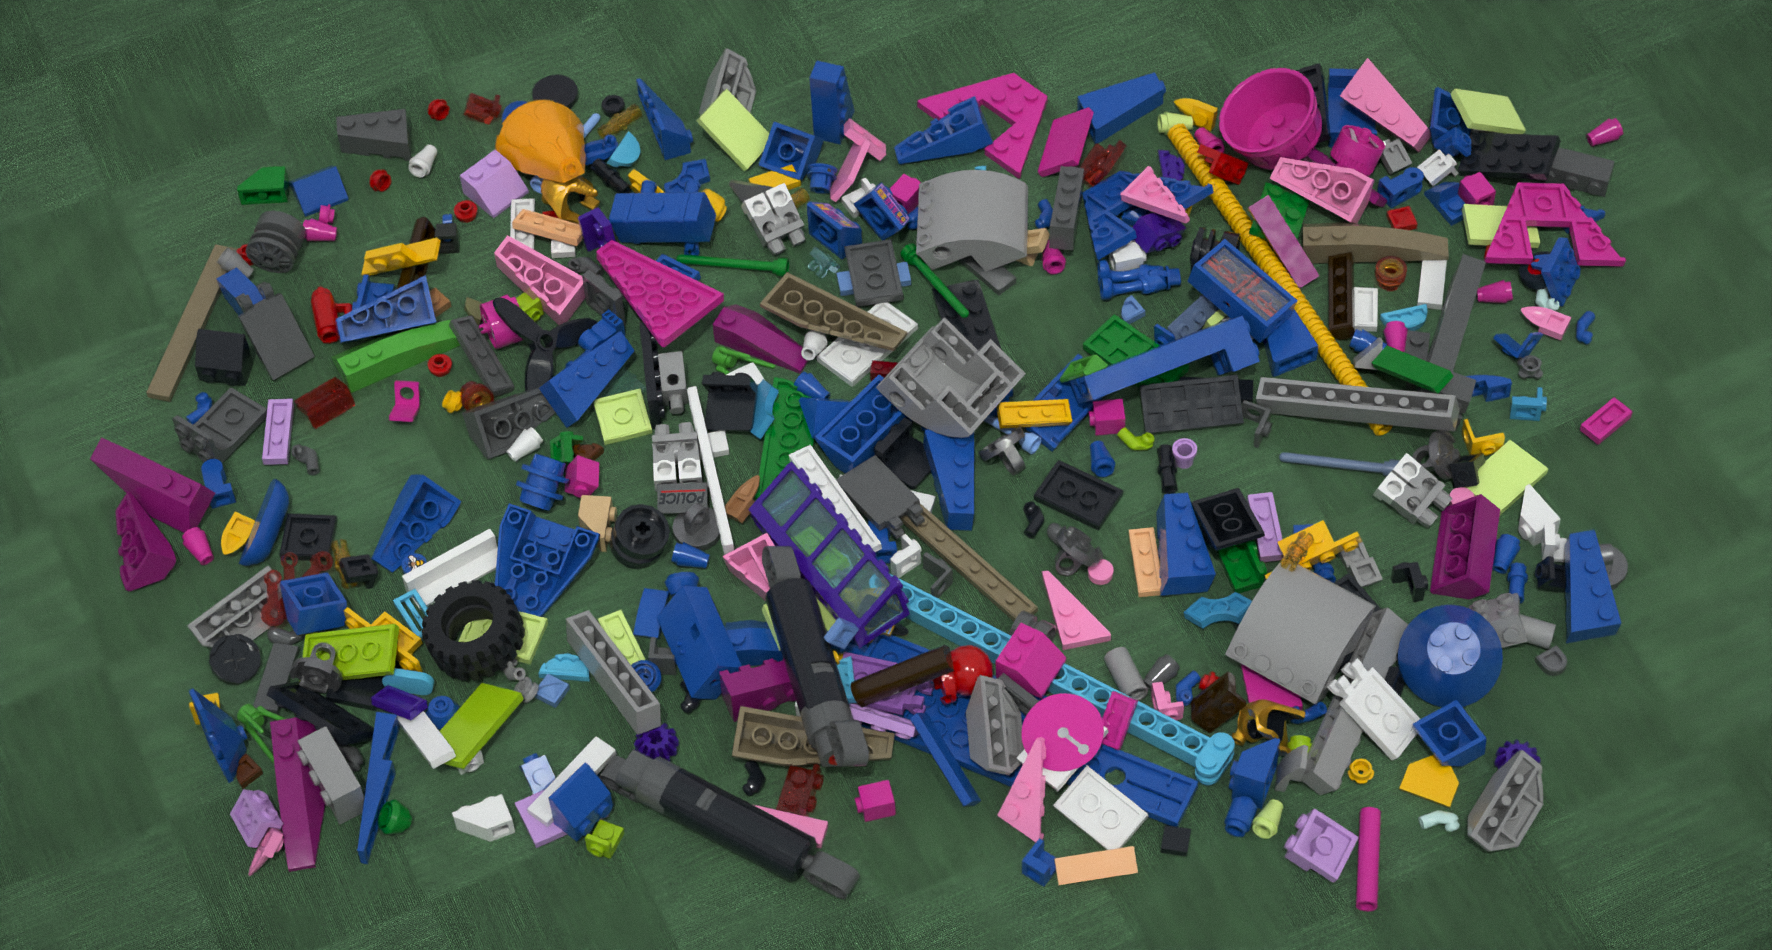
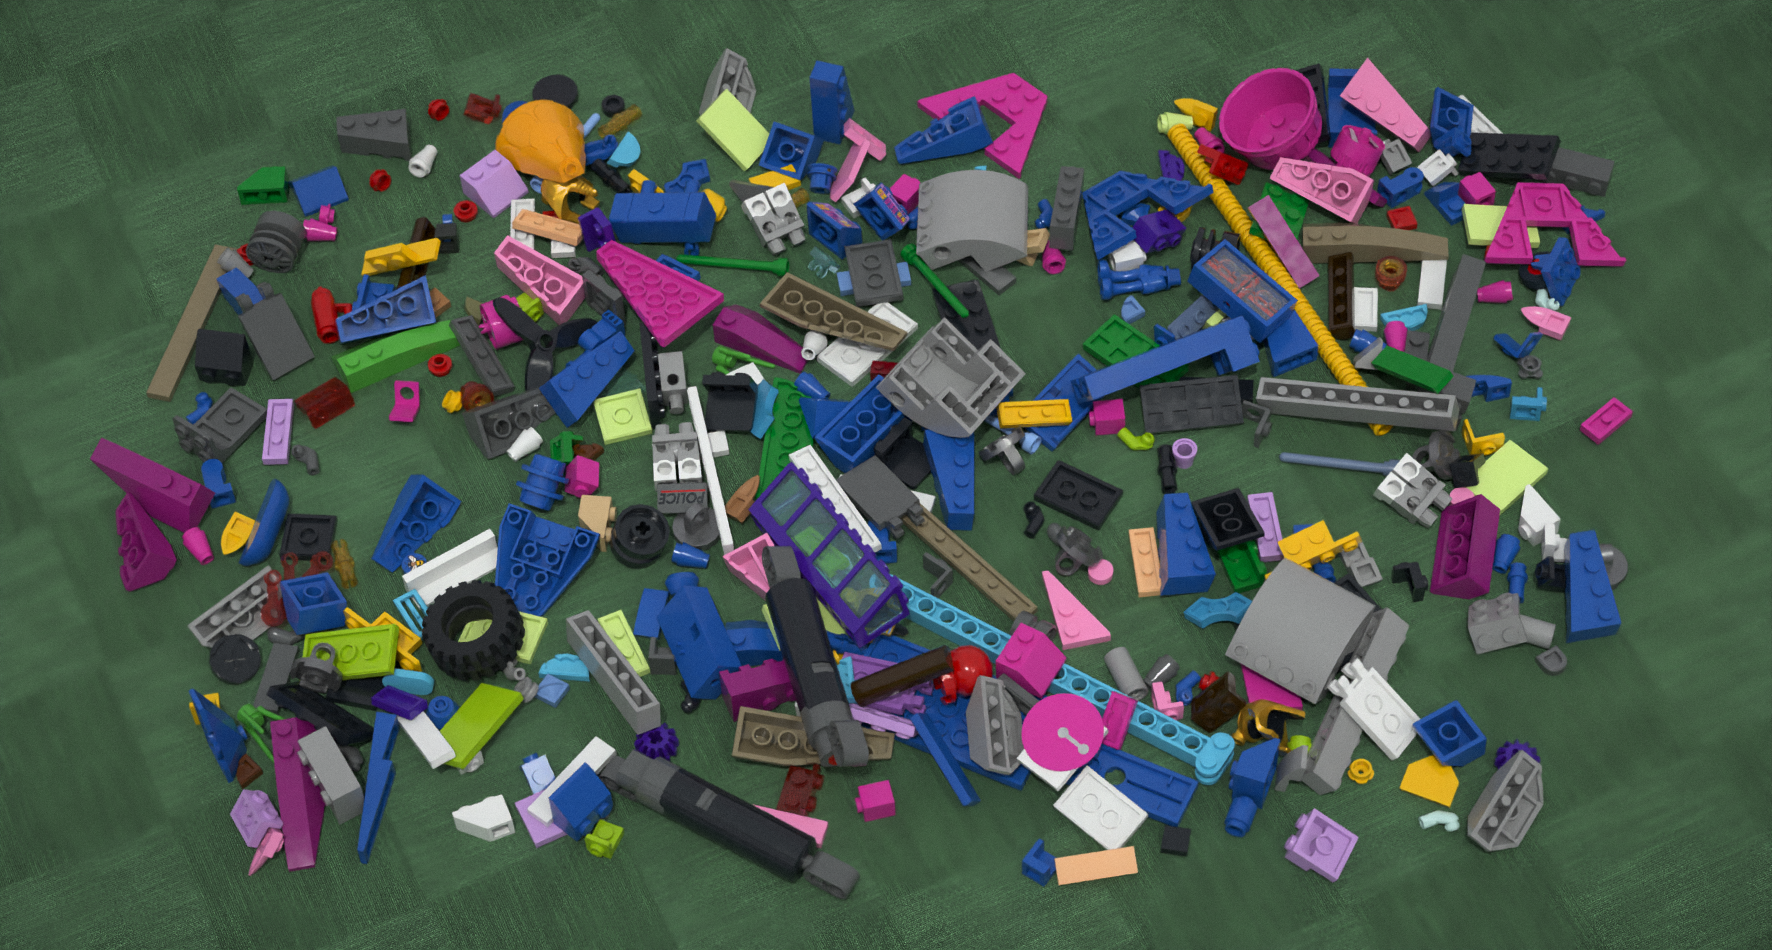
black bracket [339,554,378,589] -> none
green cone [378,799,412,835] -> none
blue cone [631,660,661,692] -> none
blue wedge [636,78,693,160] -> none
black arm [742,760,766,796] -> none
medium blue tile [823,617,859,649] -> none
white bracket [890,534,922,578] -> none
bright pink wing [997,737,1046,842] -> none
dark pink tile [1037,107,1094,177] -> none
bright green slope [1059,354,1108,383] -> none
blue slope [1077,72,1166,144] -> none
clear red bracket [1079,140,1127,186] -> none
blue cone [1090,441,1115,477] -> none
bright pink wing [1120,166,1190,224] -> none
yellowish green cone [1252,799,1283,839] -> none
clear yellow pin [1280,531,1314,571] -> none
blue arm [1290,702,1327,724] -> none
dark pink piece [1356,807,1381,911] -> none
black tile [1385,666,1406,697] -> none
blue cone [1398,605,1503,708] -> none
yellowish green tile [1450,89,1526,134] -> none
blue arm [1576,311,1595,345] -> none
dark pink cone [1586,118,1623,147] -> none

